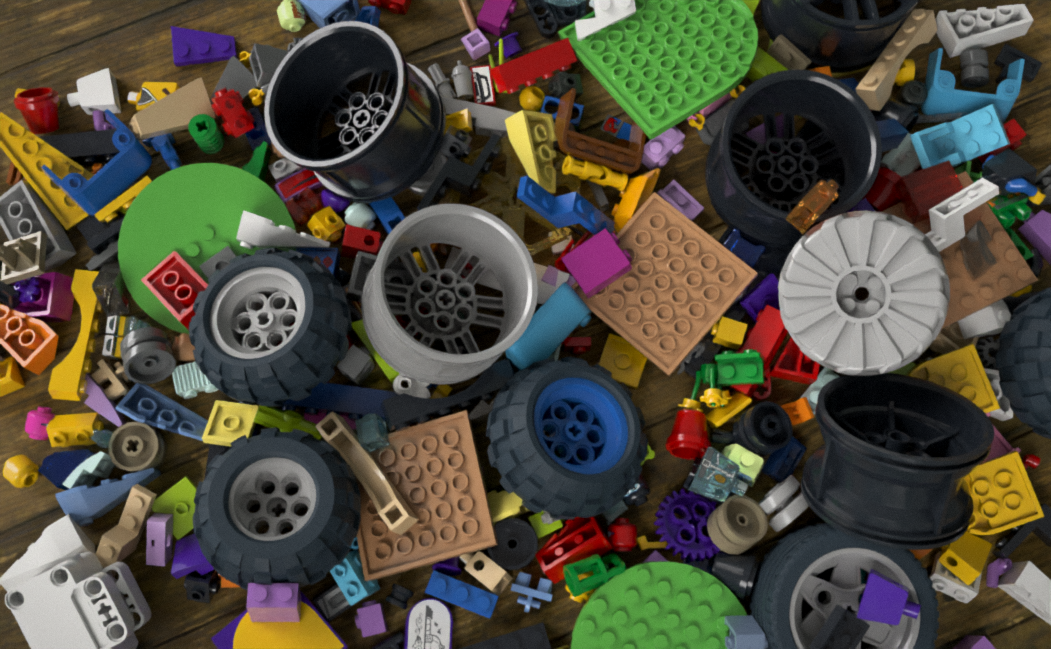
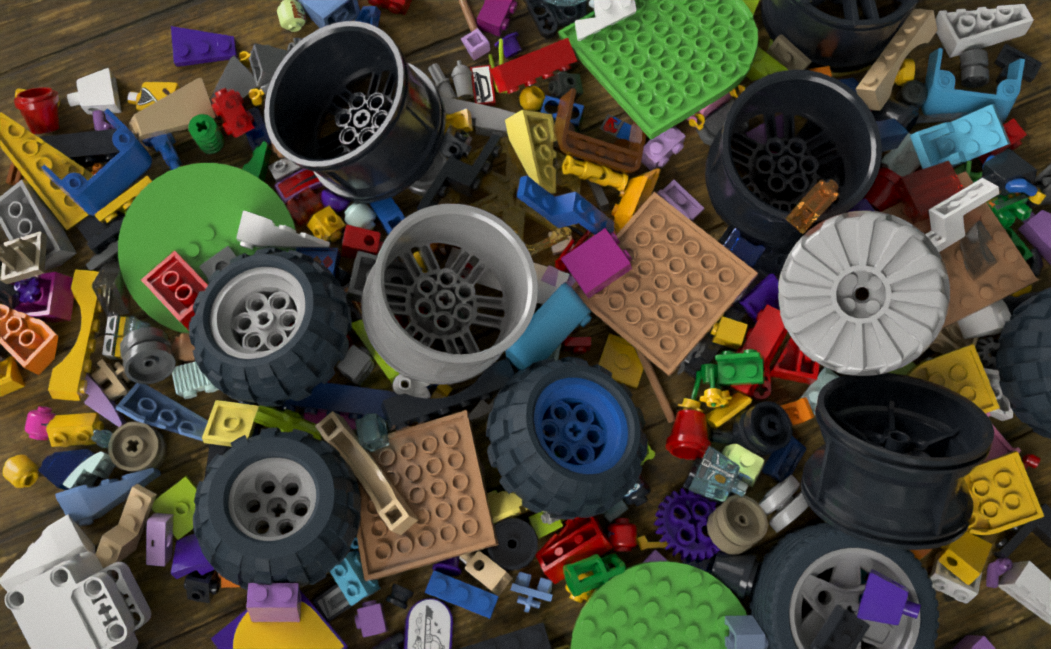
none -> medium nougat bar [635,348,676,423]

